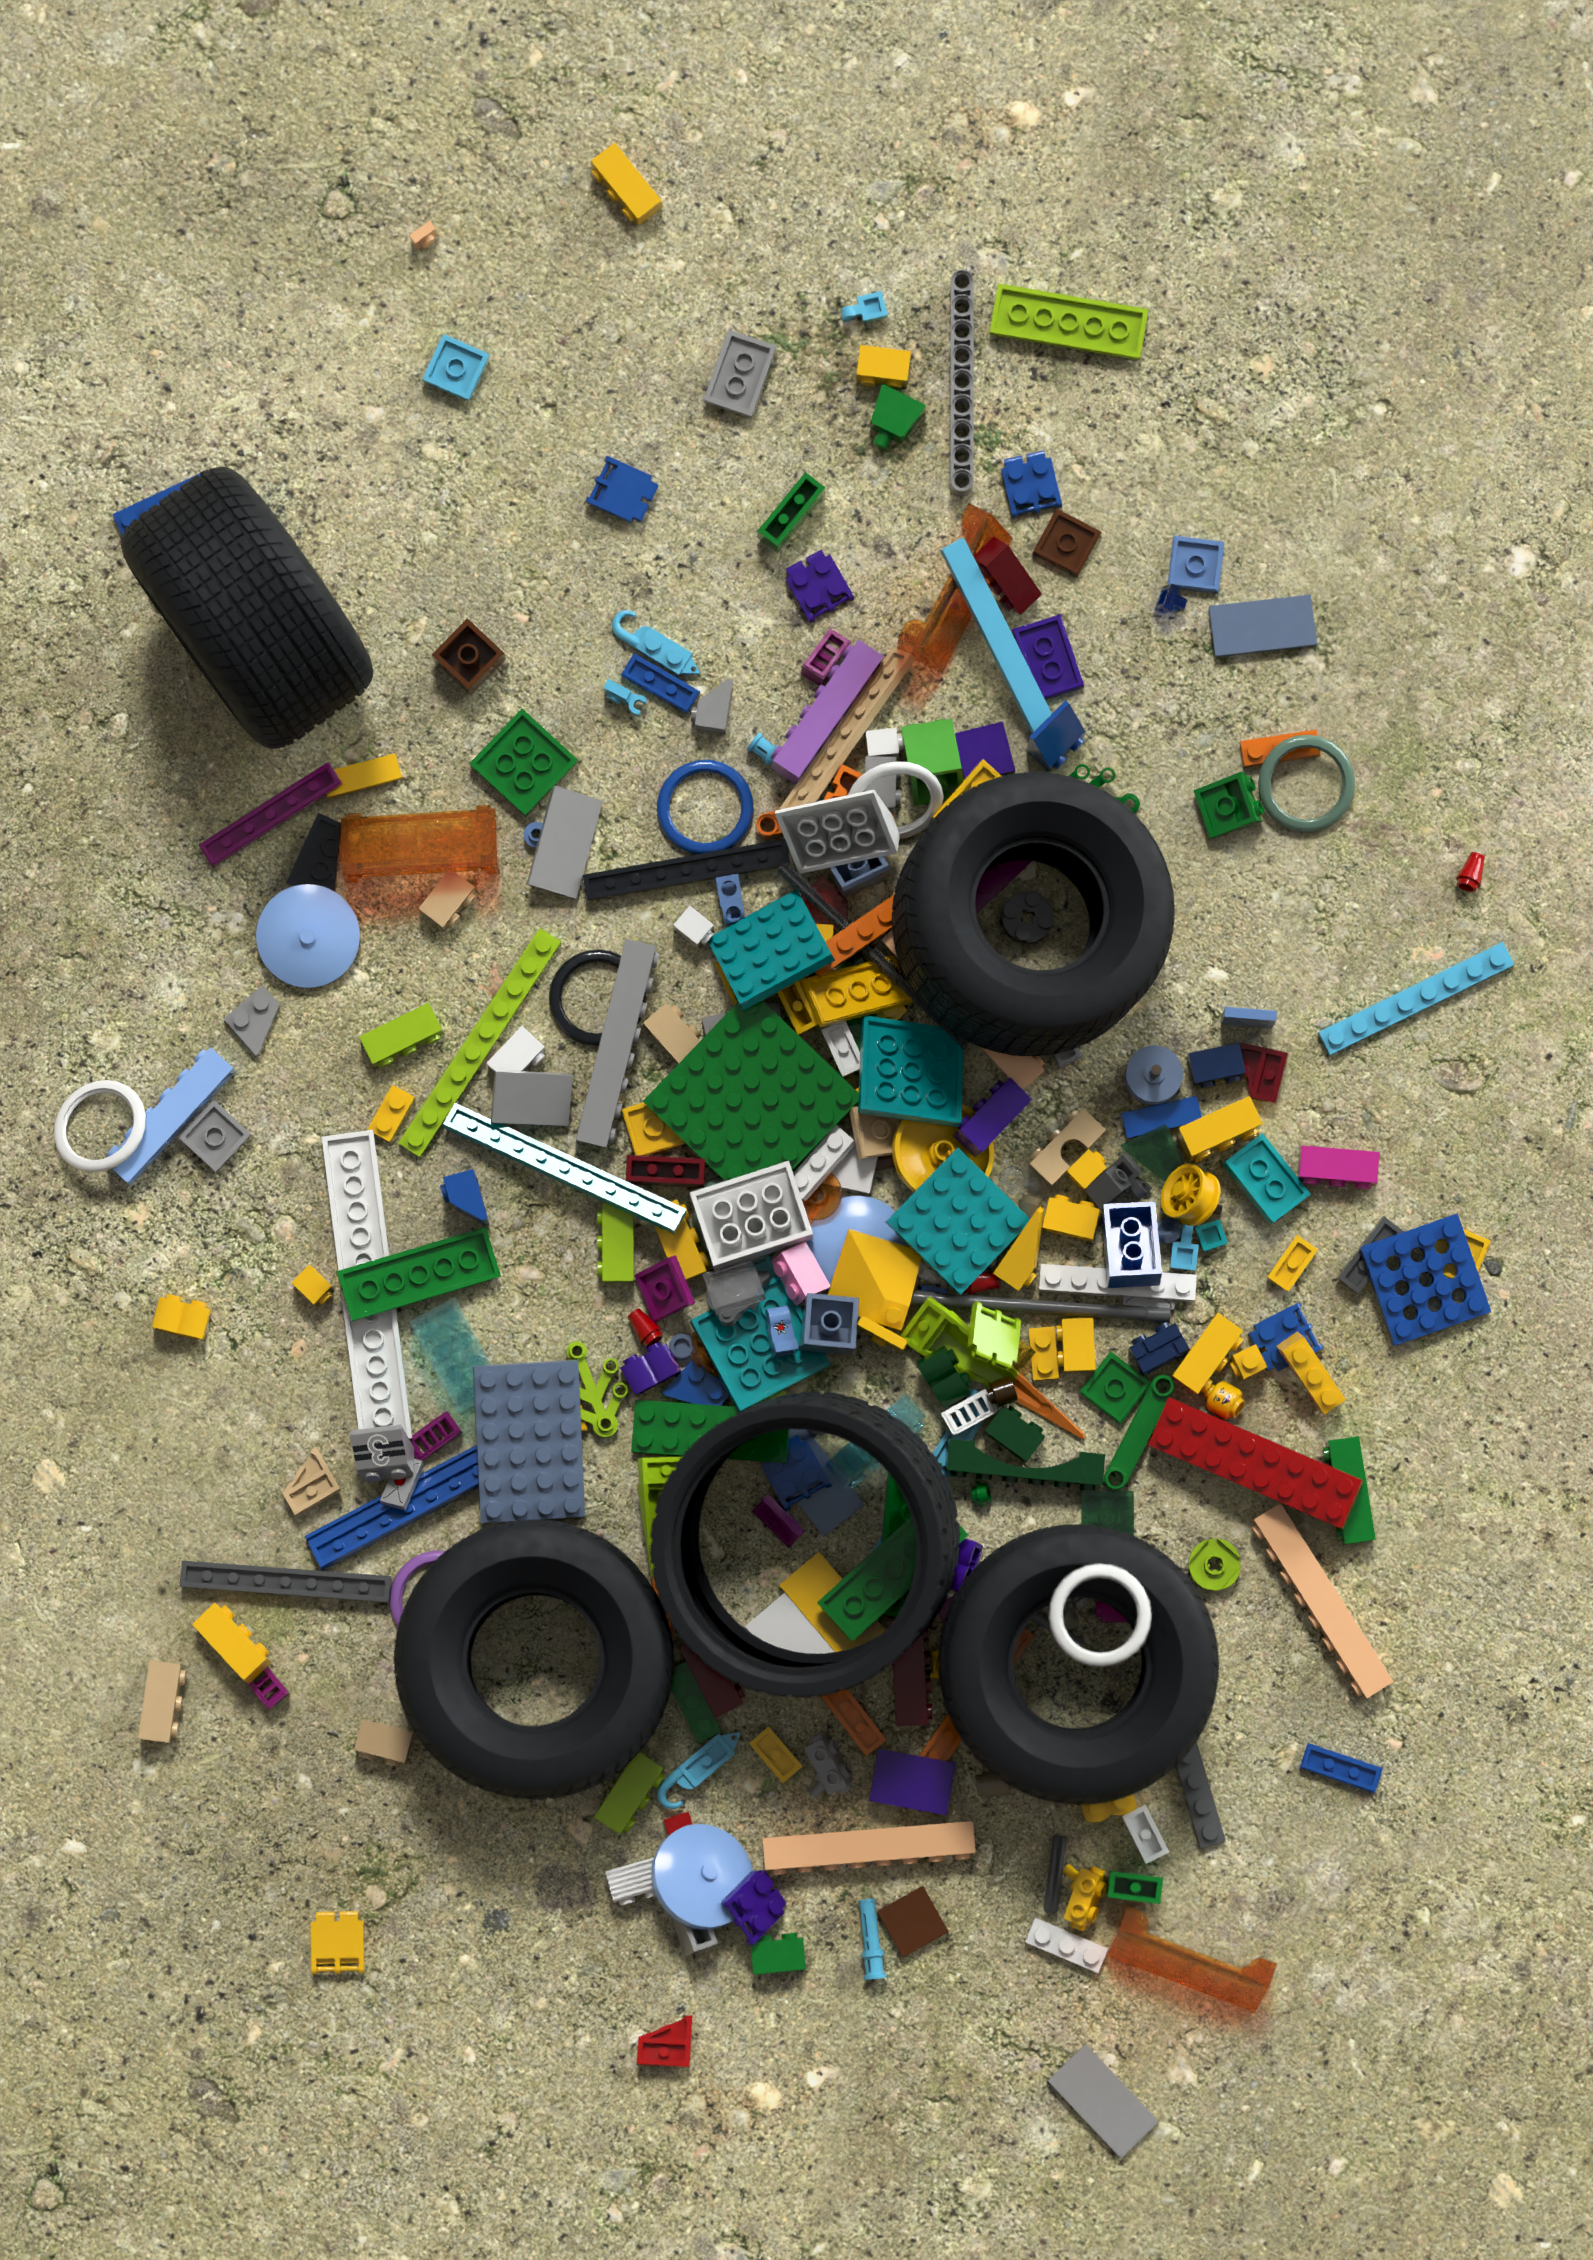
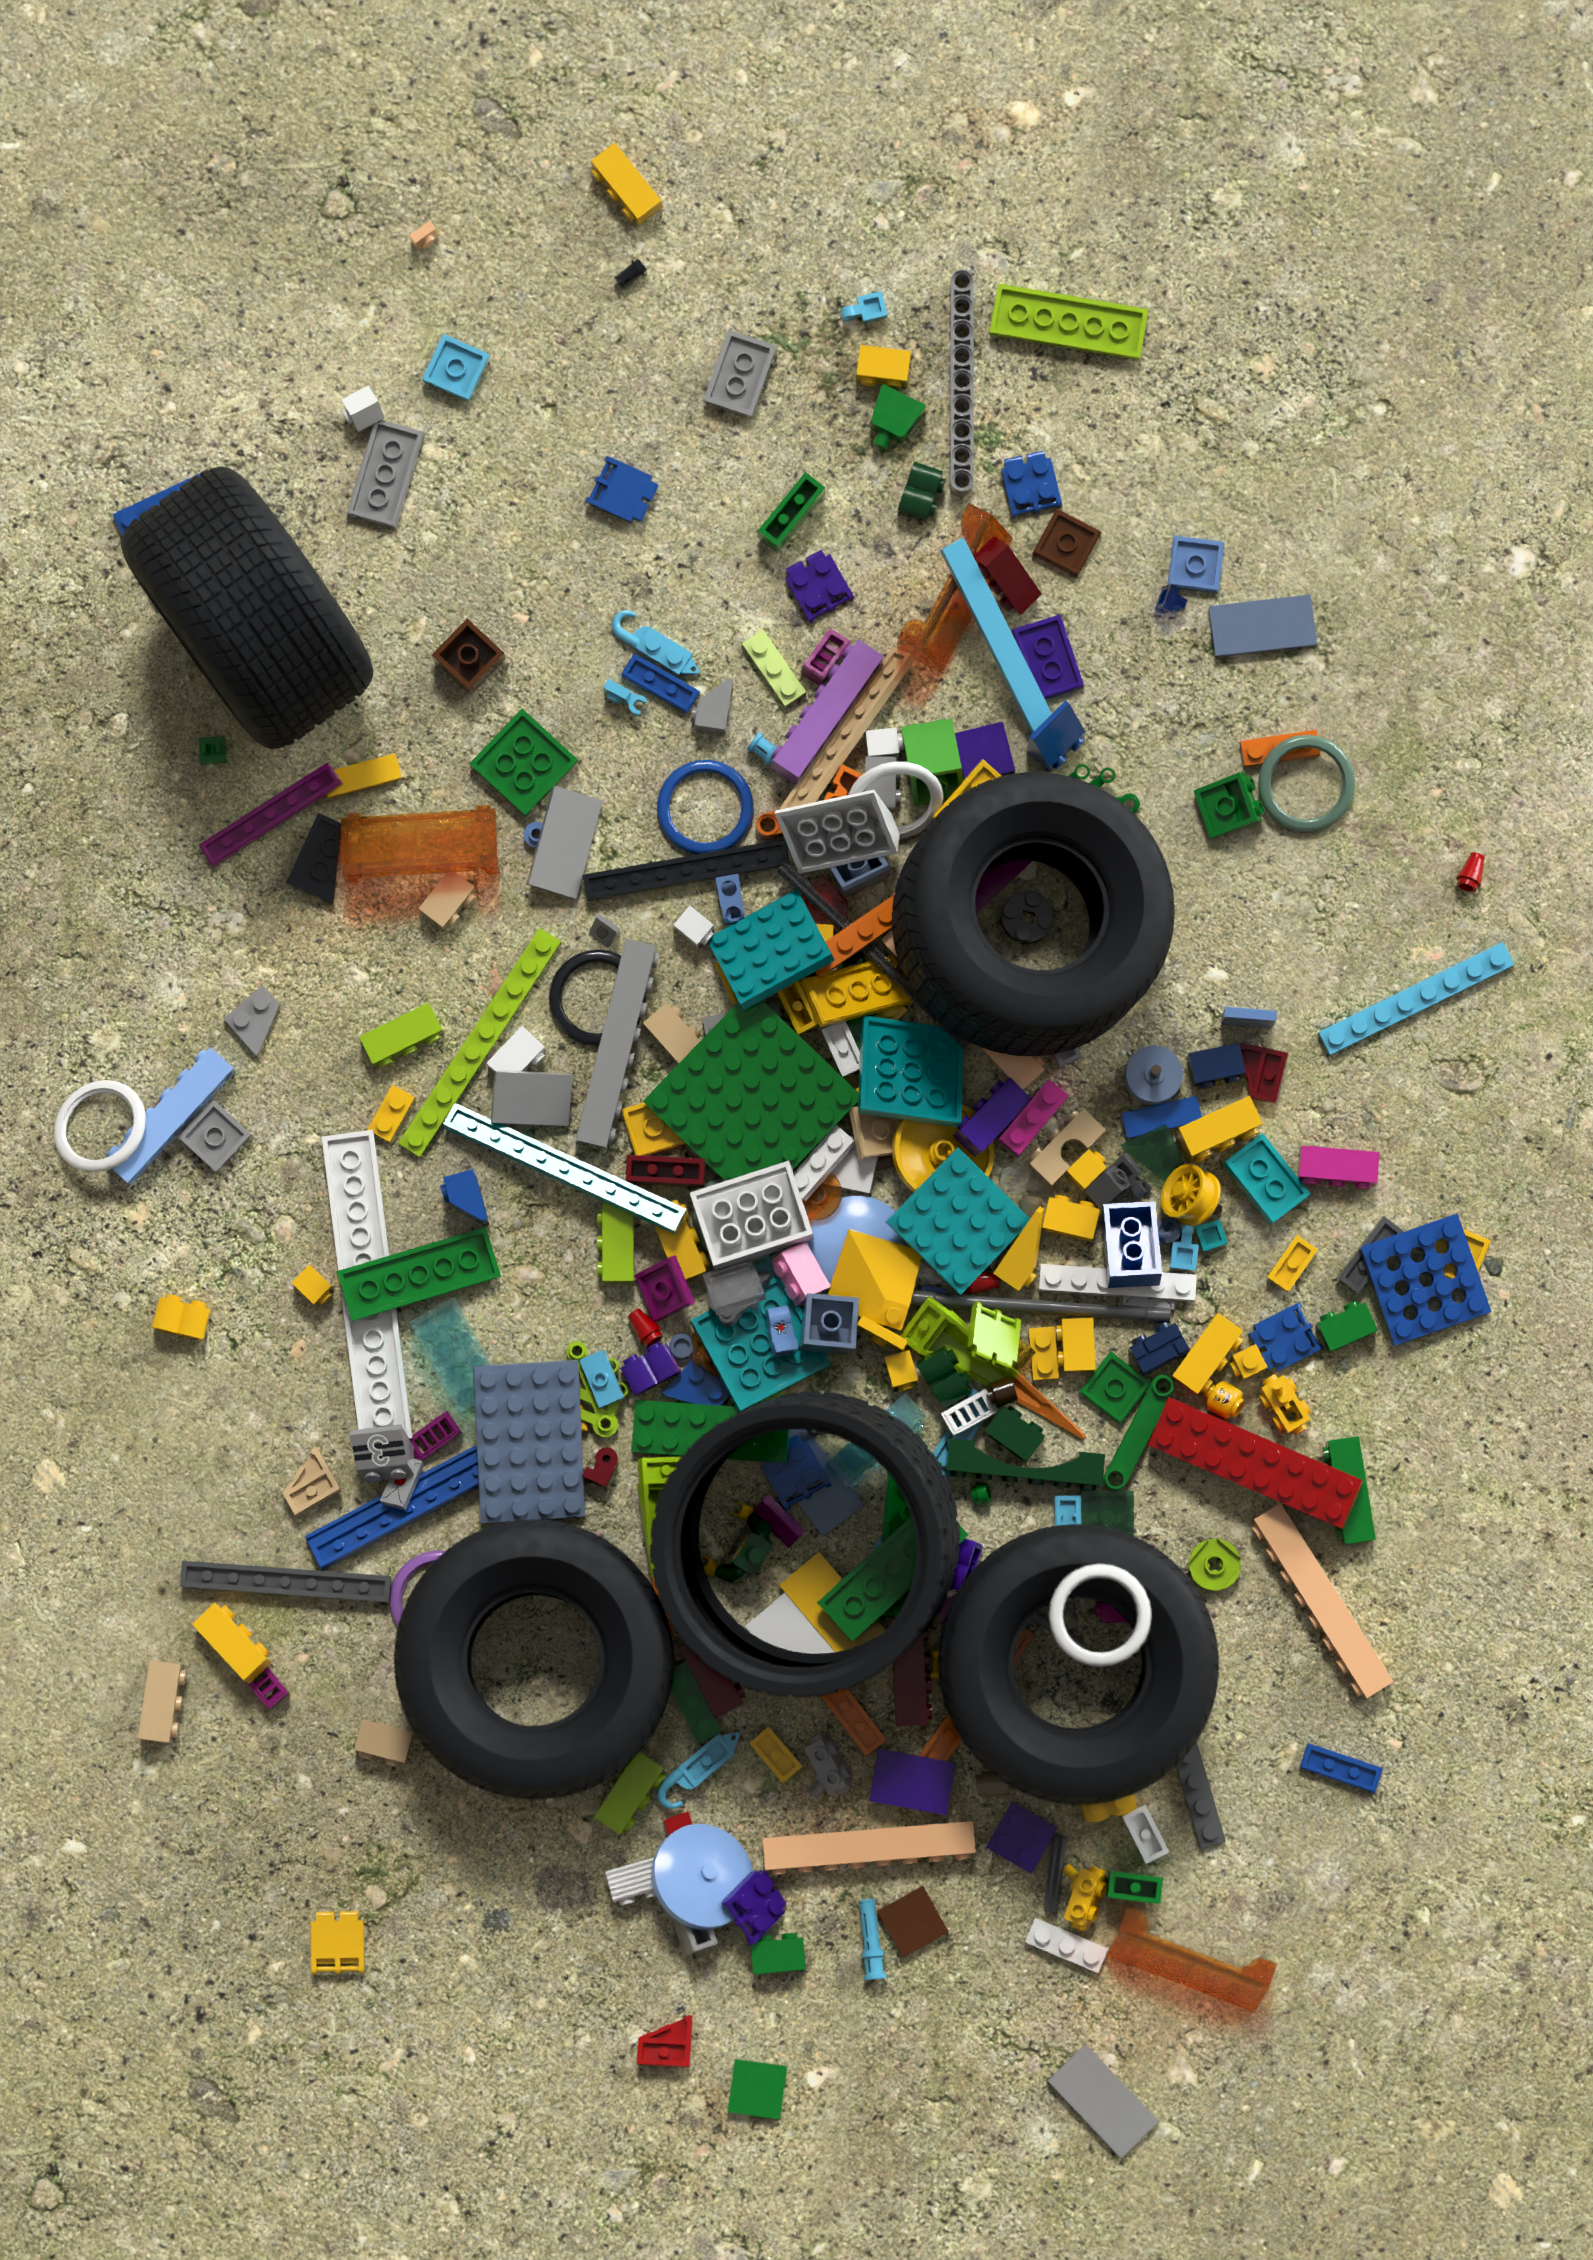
light blue dish [256,884,360,988] -> none
yellow brick [1276,1332,1346,1415] -> none
none -> green tile [199,736,227,765]
none -> white brick [342,386,385,432]
none -> light grey tile [347,420,425,530]
none -> medium azure plate [579,1350,624,1408]
none -> dark red leg [582,1447,618,1489]
none -> light grey slope [589,914,620,947]
none -> black pin [614,258,647,290]
none -> dark green torso [703,1501,773,1584]
none -> green tile [728,2059,787,2119]
none -> yellowish green plate [742,630,806,708]
none -> yellow brick [884,1350,918,1392]
none -> dark green brick [898,462,946,523]
none -> dark purple plate [986,1802,1057,1874]
none -> dark pink arch [998,1079,1069,1158]
none -> medium azure plate [1054,1495,1081,1526]
none -> yellow brick [1258,1374,1311,1436]
none -> green brick [1316,1300,1378,1353]

